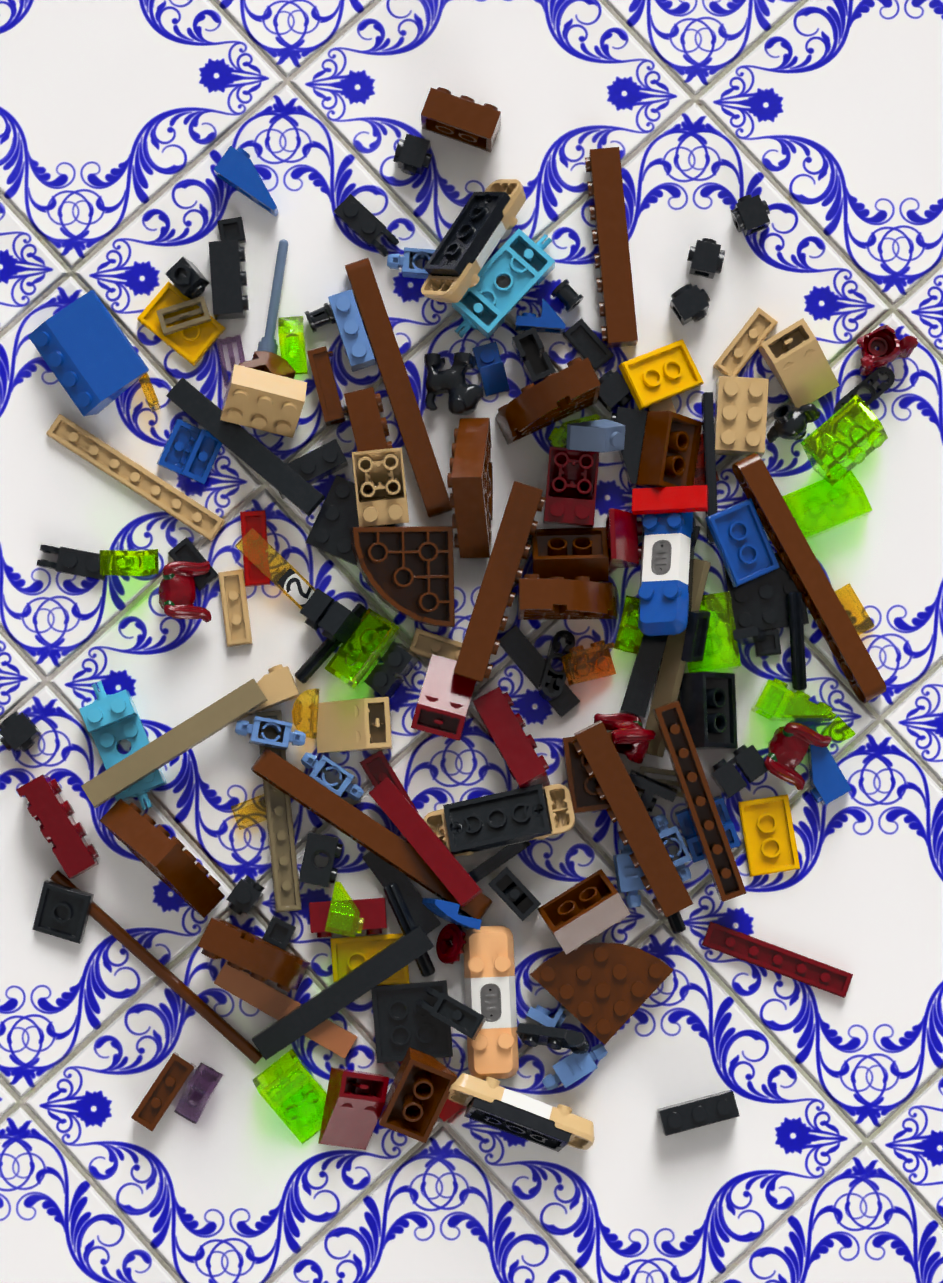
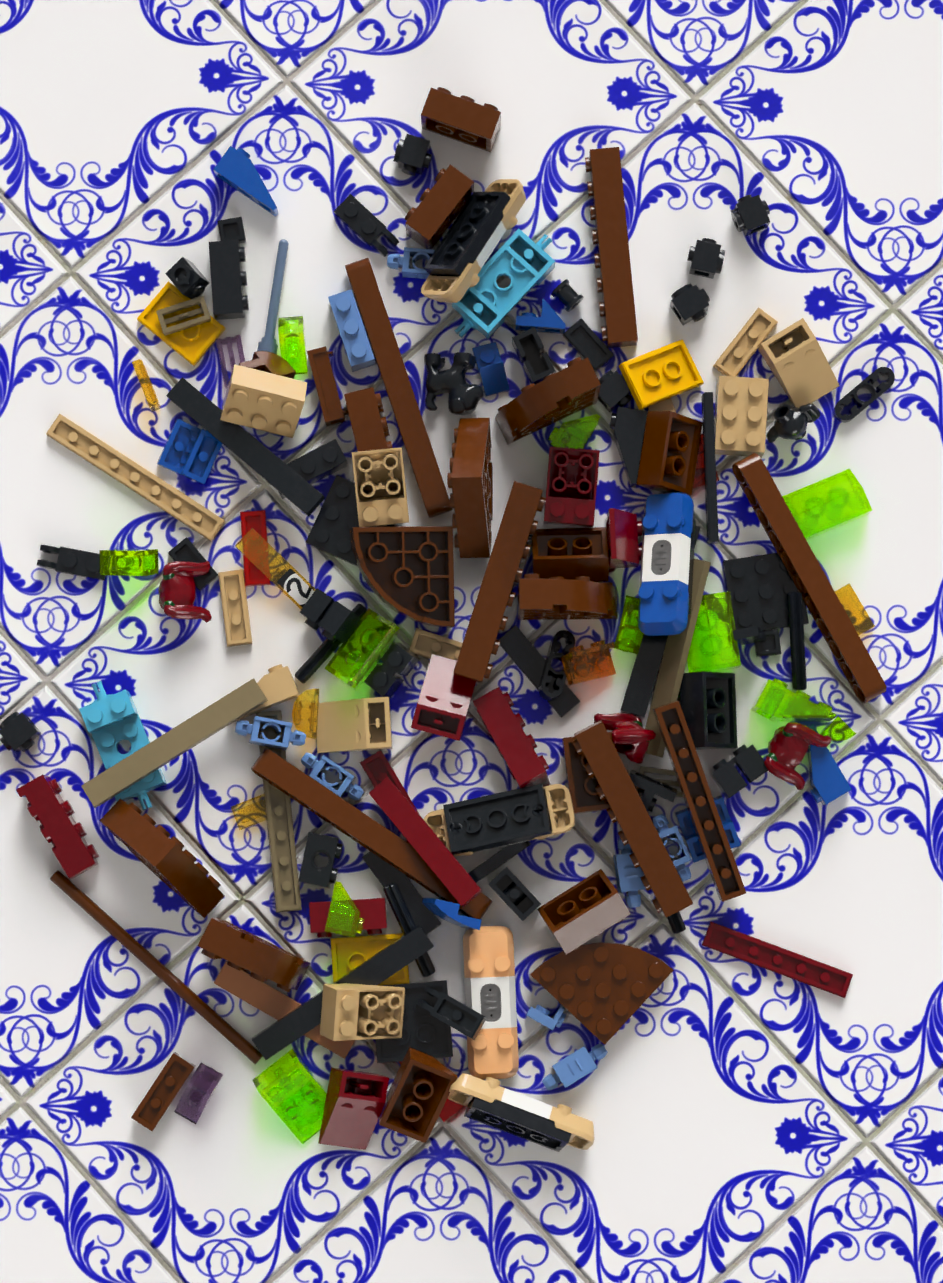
blue slope [28,290,149,416] -> none
black tile [32,880,94,944] -> none
black brick [226,875,265,915] -> none
black plate [262,916,297,950] -> none
black bush [304,303,336,333] -> none
dark red gear [436,923,467,964] -> none
black hinge [516,1023,590,1054] -> none
sand blue slope [566,419,626,453] -> none
red tile [632,485,708,515] -> none
black brick [657,1090,740,1136] -> none
black tile [681,610,710,662] -> none
blue tile [705,498,780,587] -> none
yellow tile [738,794,800,877] -> none
clear neon green slope [801,395,888,486] -> none
dark red hair [857,325,918,376] -> none
none -> tan slope [320,983,405,1041]
none -> reddish brown brick [405,164,474,250]

